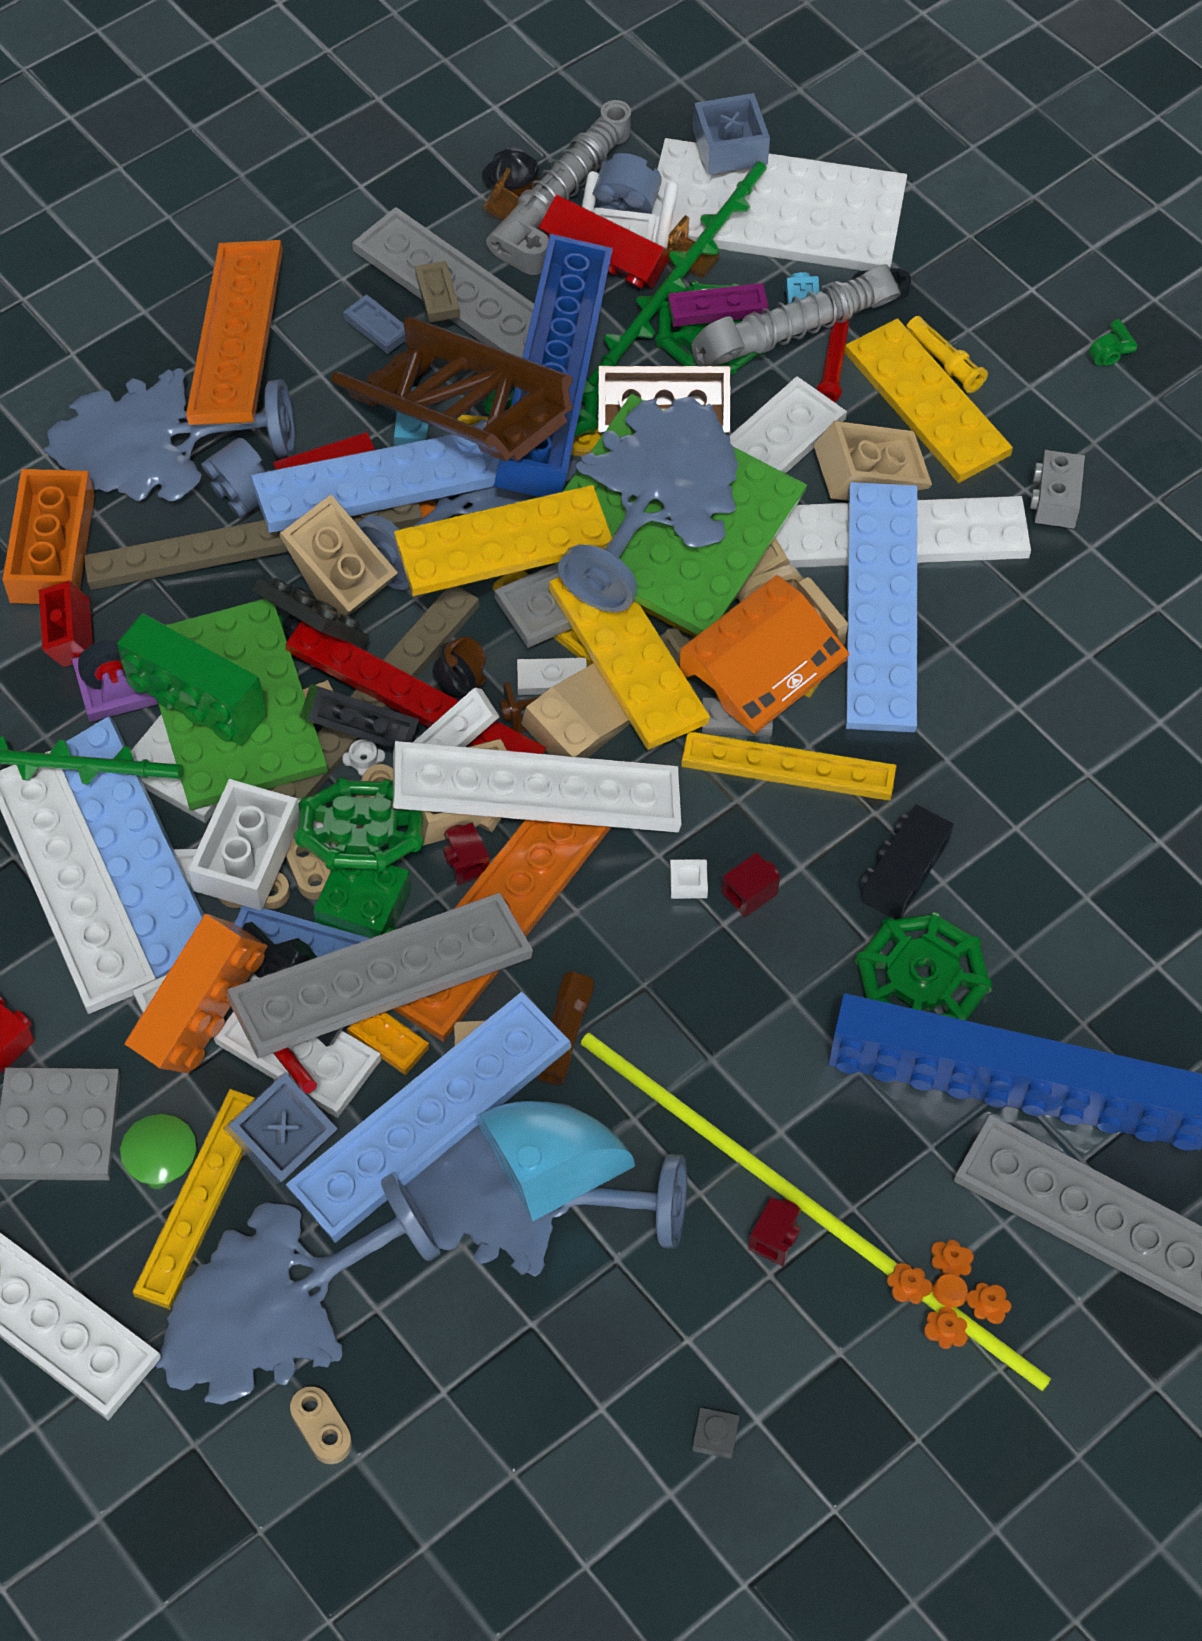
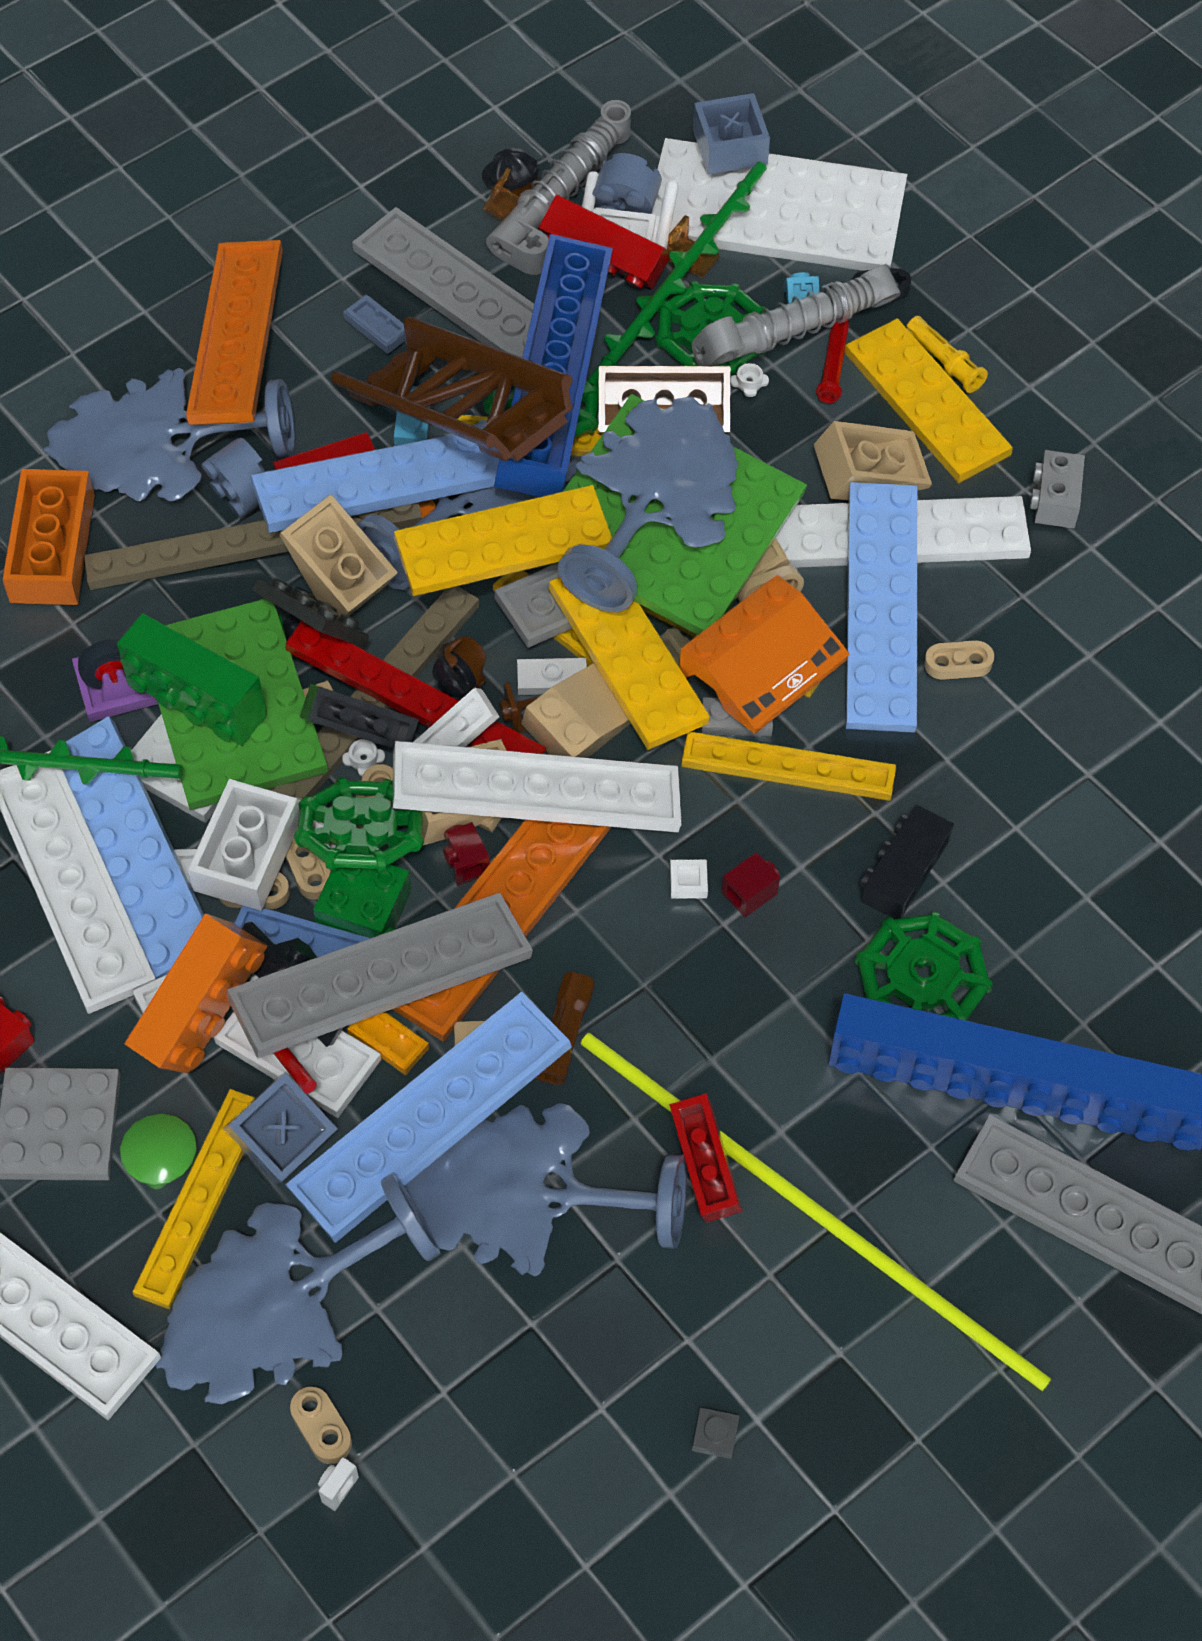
red brick [38,581,93,667] -> none
dark tan plate [415,261,460,323] -> none
medium azure brick [476,1101,635,1222] -> none
magenta plate [668,283,769,327] -> none
white plate [730,376,847,473] -> none
dark red brick [748,1197,801,1267] -> none
tan plate [798,577,848,644] -> none
orange plant [887,1240,1012,1349] -> none
green plate [1089,319,1137,366] -> none
none -> white plate [318,1457,359,1511]
none -> red brick [669,1094,743,1223]
none -> white plate [730,363,769,397]
none -> tan plate [924,641,994,680]

